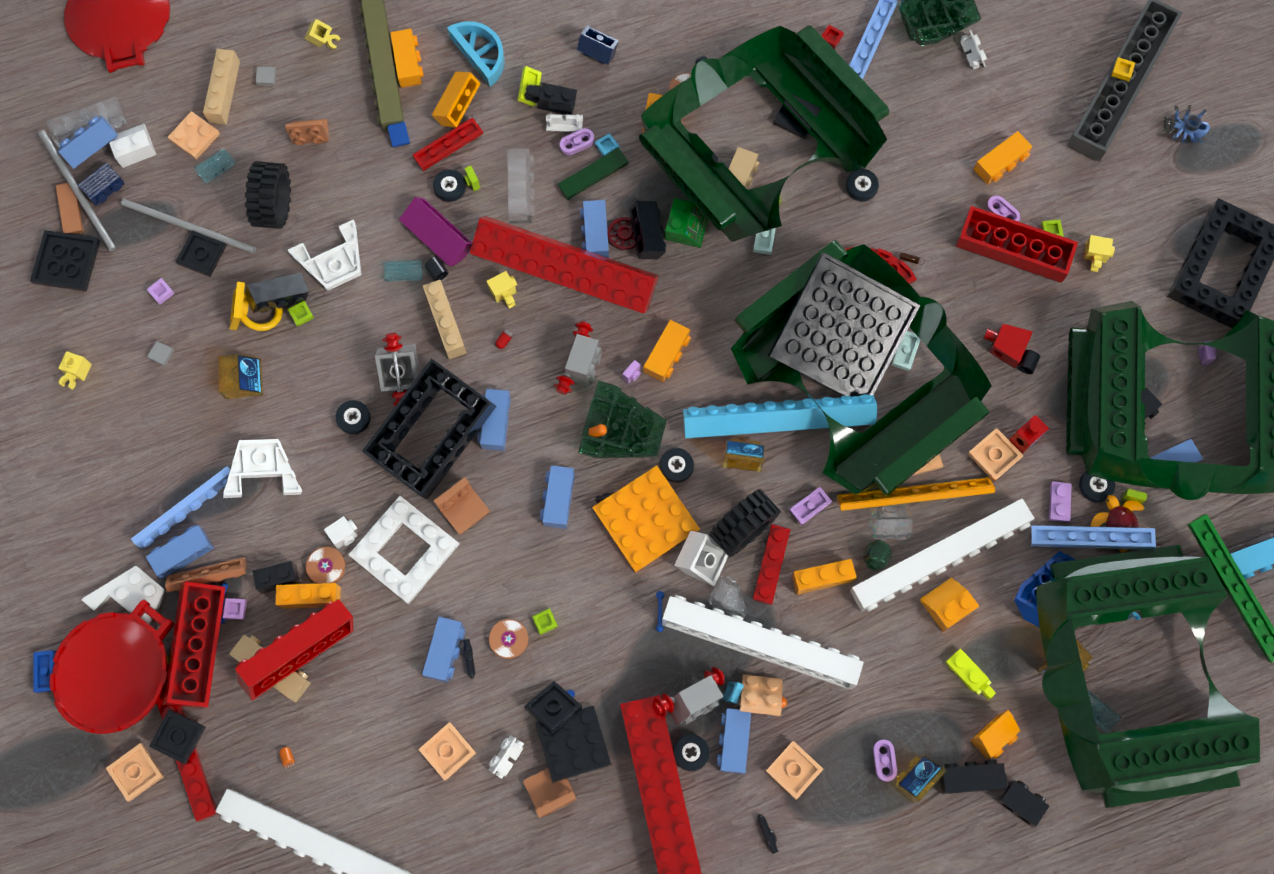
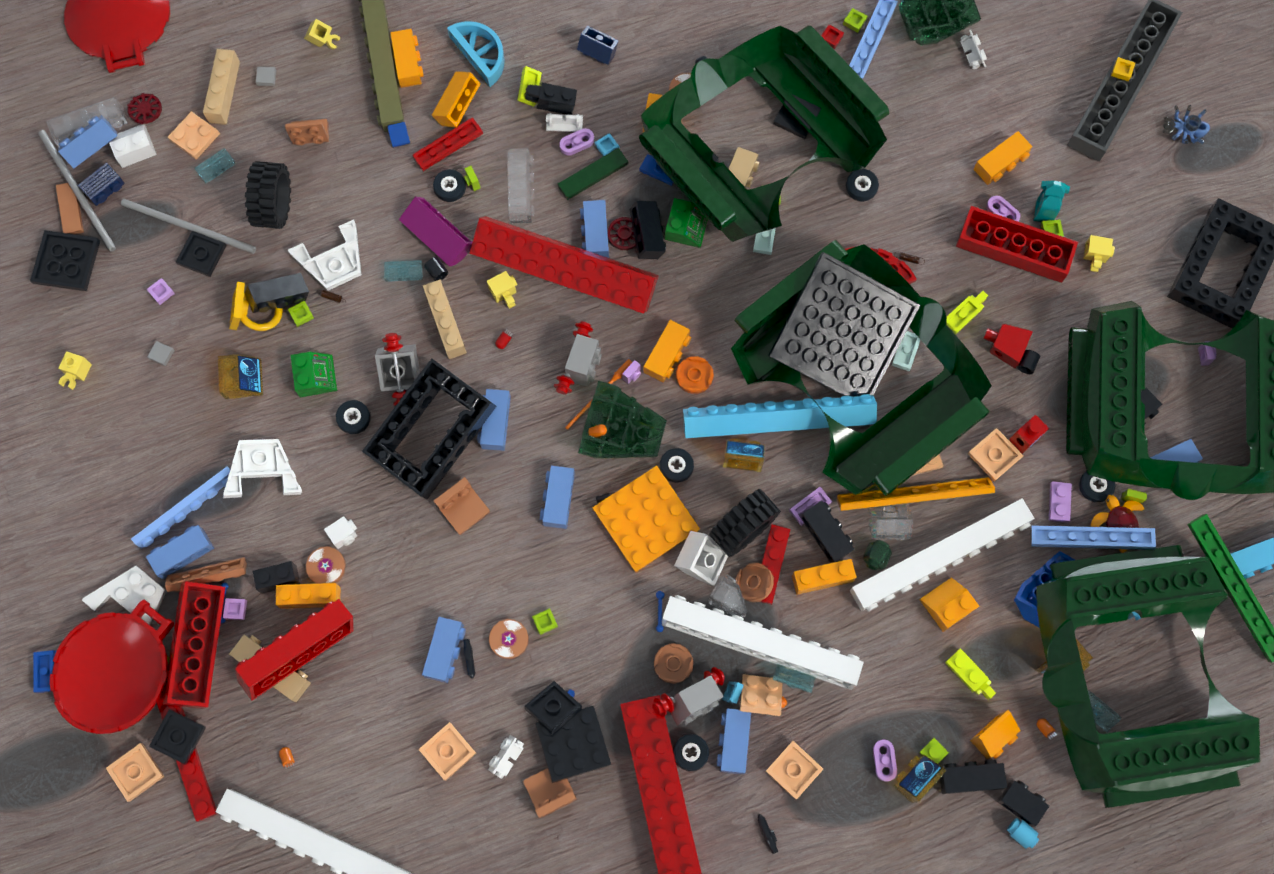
white plate [349,496,459,605] -> none
none -> dark red wheel [127,93,162,124]
none -> green slope [290,352,337,398]
none -> reddish brown piece [317,290,343,303]
none -> orange piece [565,359,632,430]
none -> blue plate [639,154,674,186]
none -> nougat tile [654,643,694,684]
none -> orange tile [676,356,714,394]
none -> nougat tile [735,563,774,602]
none -> clear light blue plate [773,664,815,693]
none -> black brick [798,500,855,563]
none -> lime plate [843,8,868,33]
none -> lime plate [919,738,949,764]
none -> neon yellow hinge [946,291,988,335]
none -> medium azure brick [1007,818,1039,849]
none -> teal piece [1033,181,1070,222]
none -> orange piece [1036,718,1057,739]

